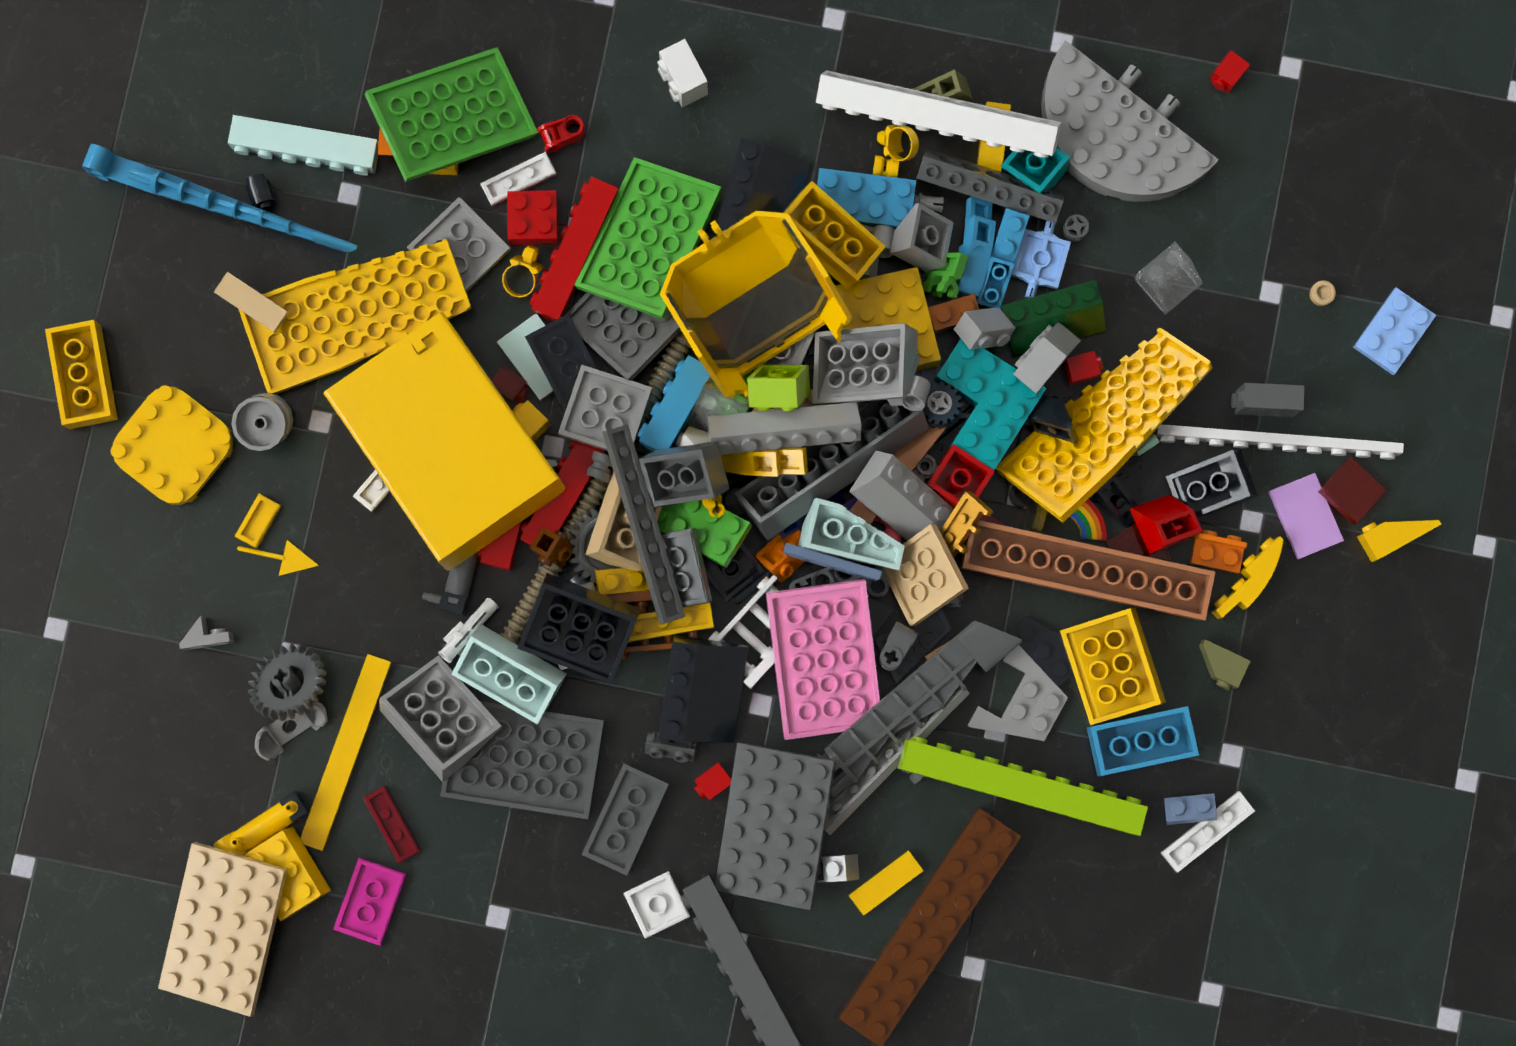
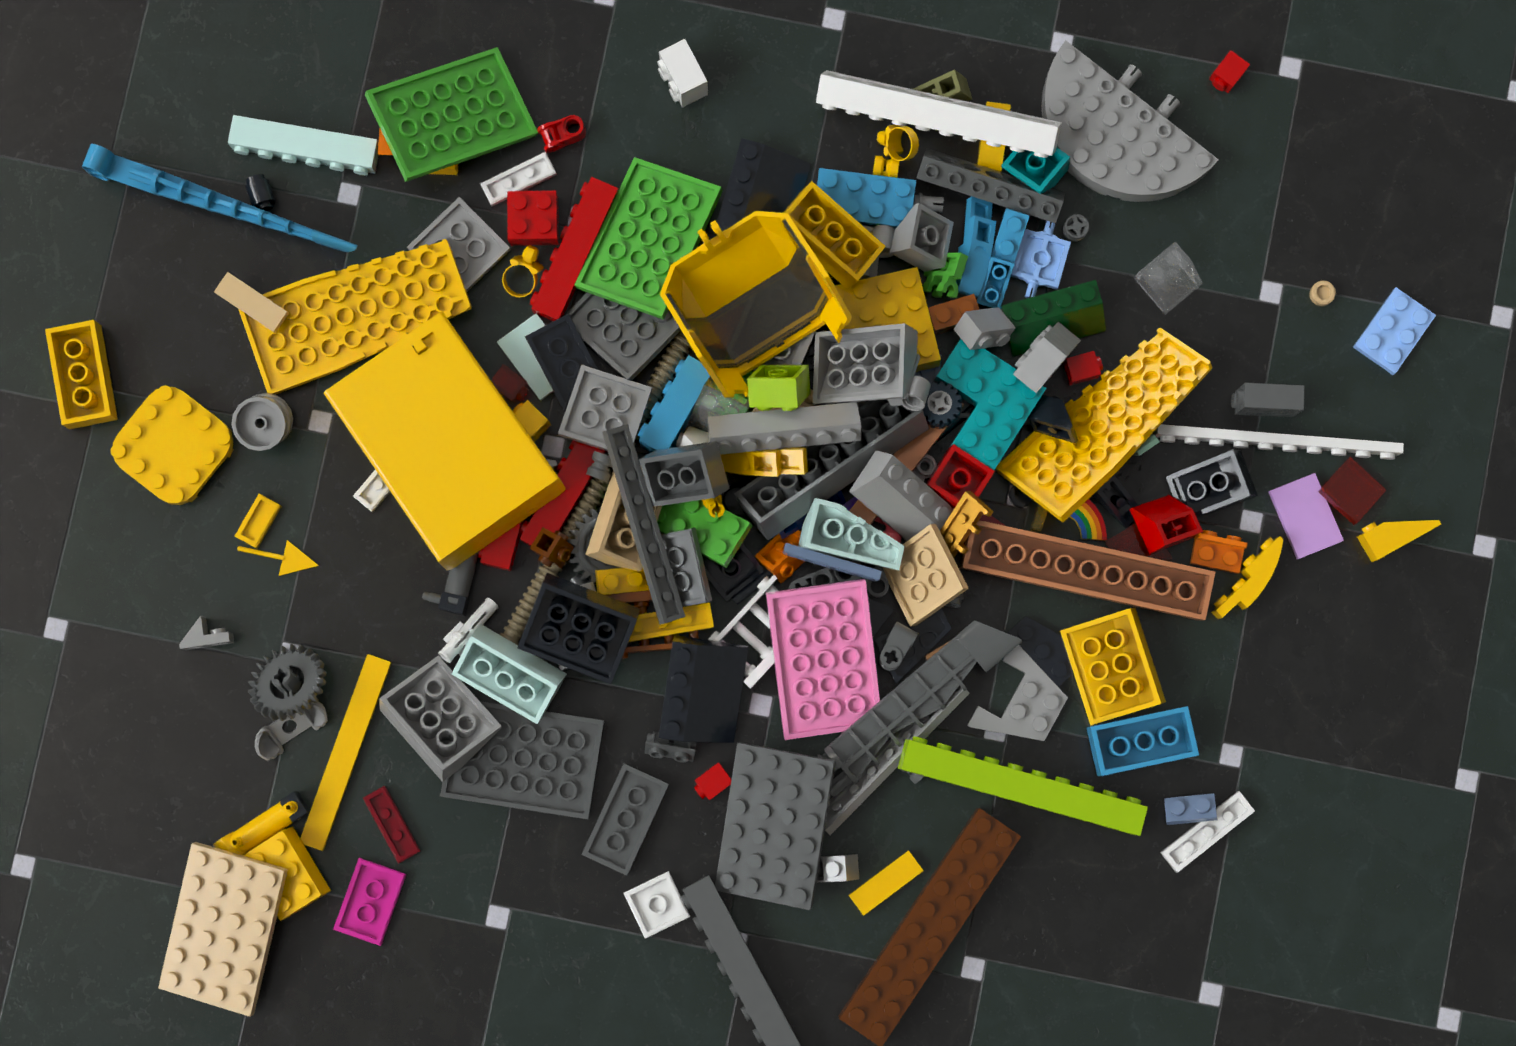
olive slope [1199,639,1250,691] -> none

